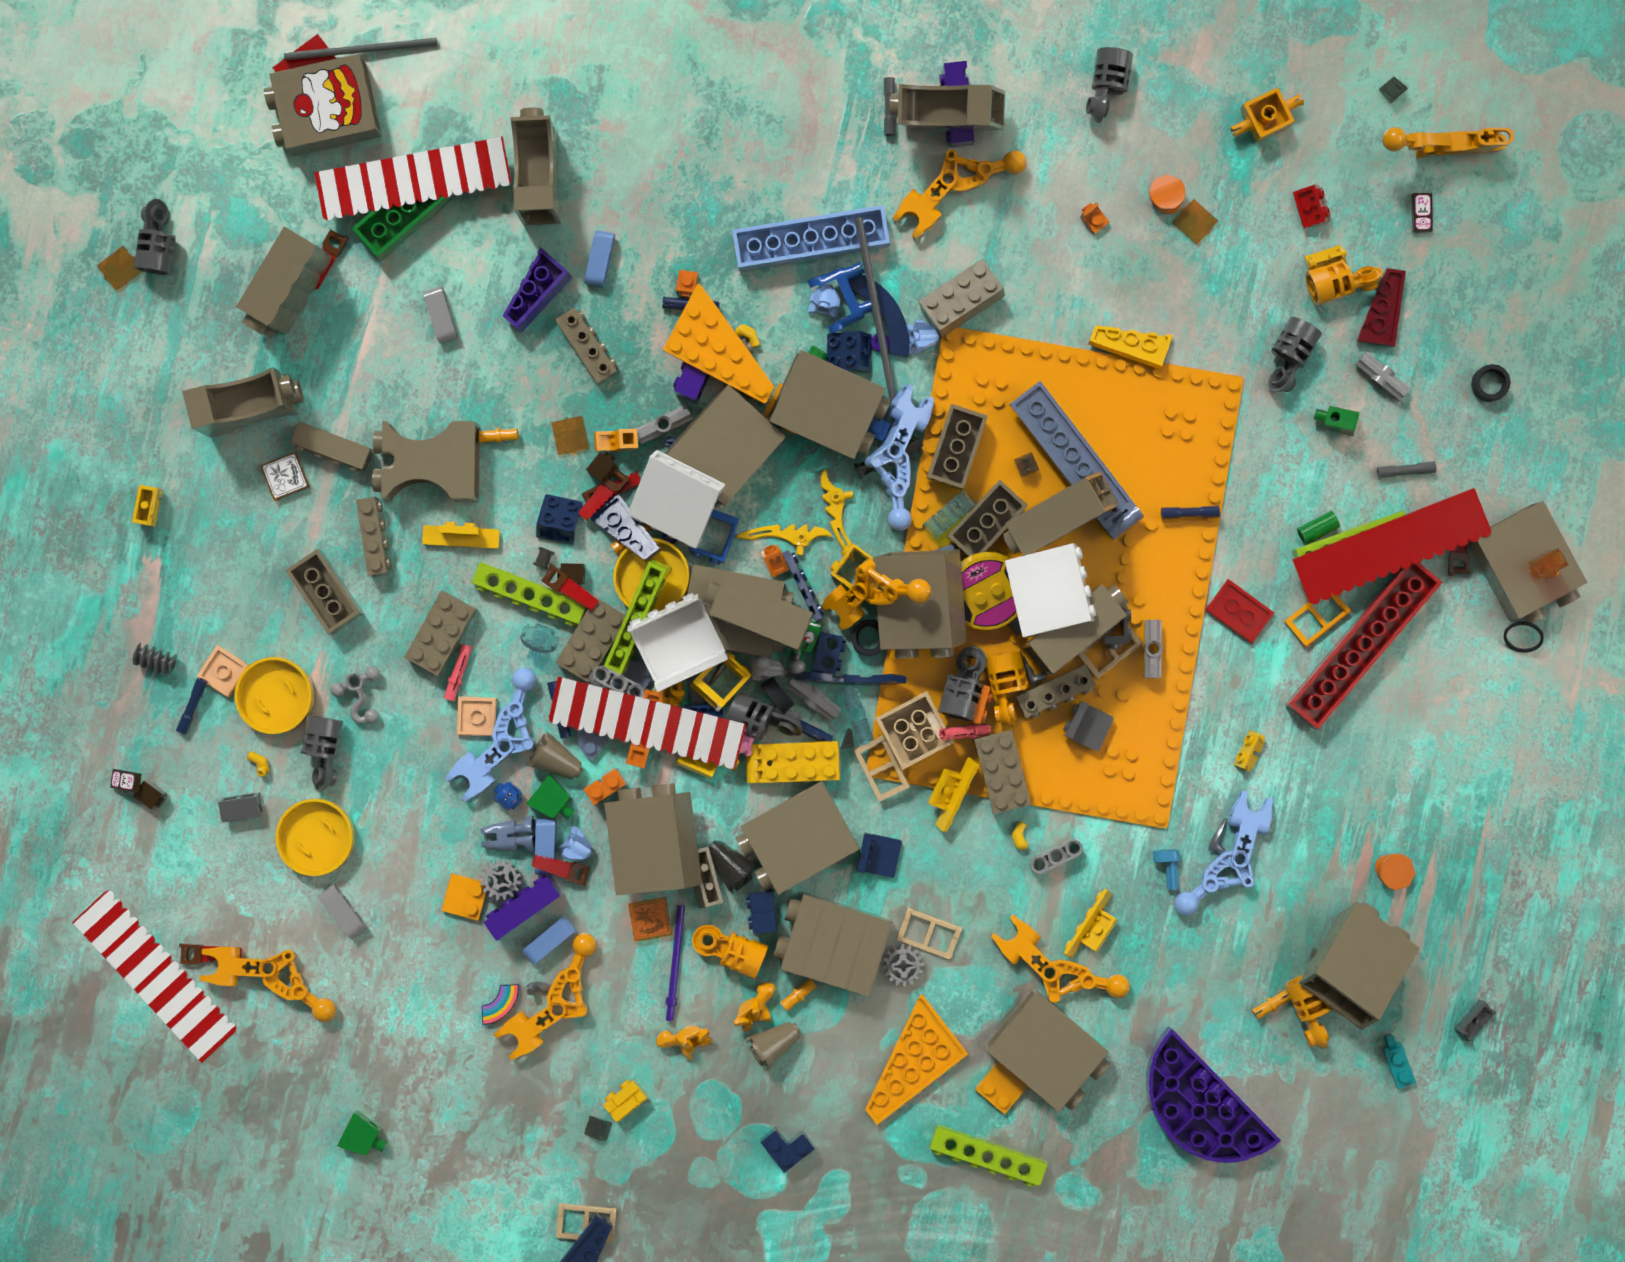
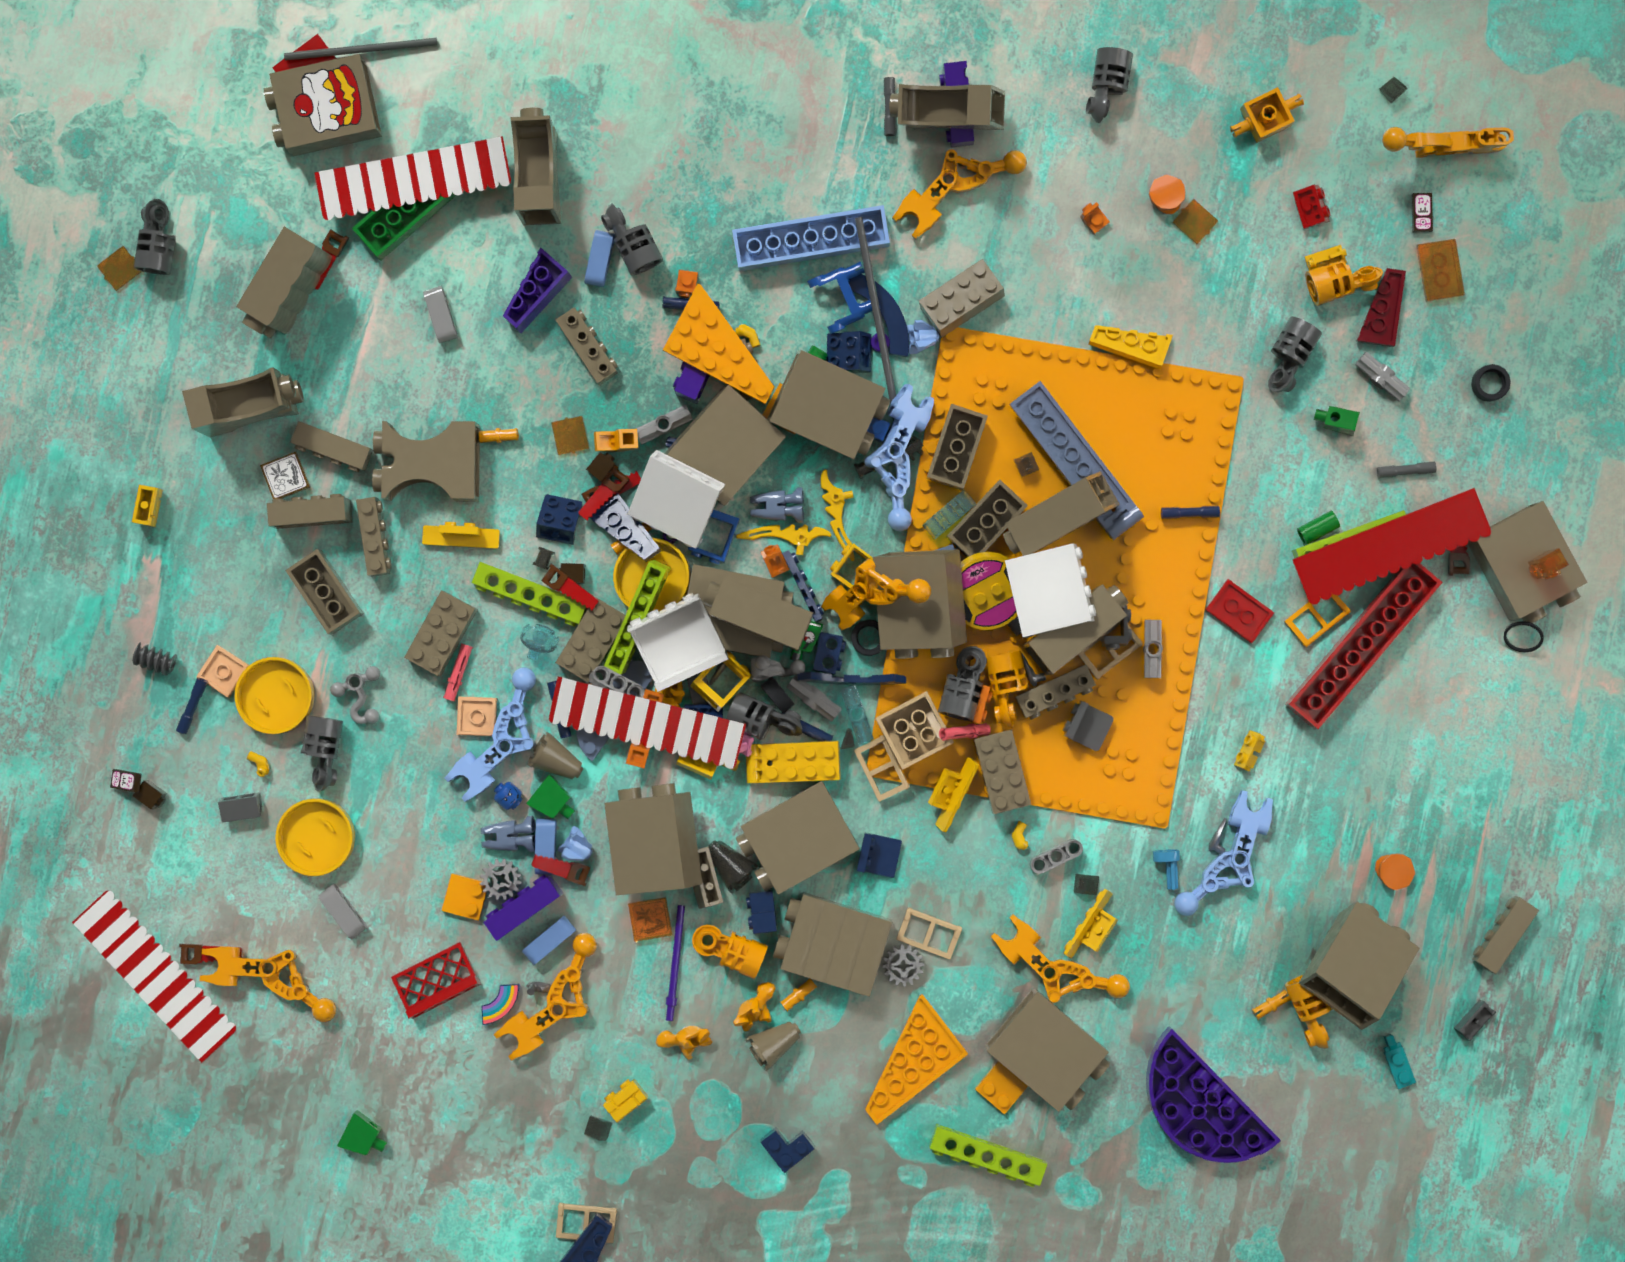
orange piece [584,768,628,805] -> none
light blue brick [808,284,840,319] -> none
none -> dark tan brick [267,494,353,529]
none -> red fence [391,942,481,1019]
none -> dark grey cylinder [601,203,663,276]
none -> sand blue piece [750,487,804,523]
none -> clear smoke slope [1074,873,1099,895]
none -> clear orange tile [1416,239,1465,302]
none -> dark tan brick [1472,896,1539,974]

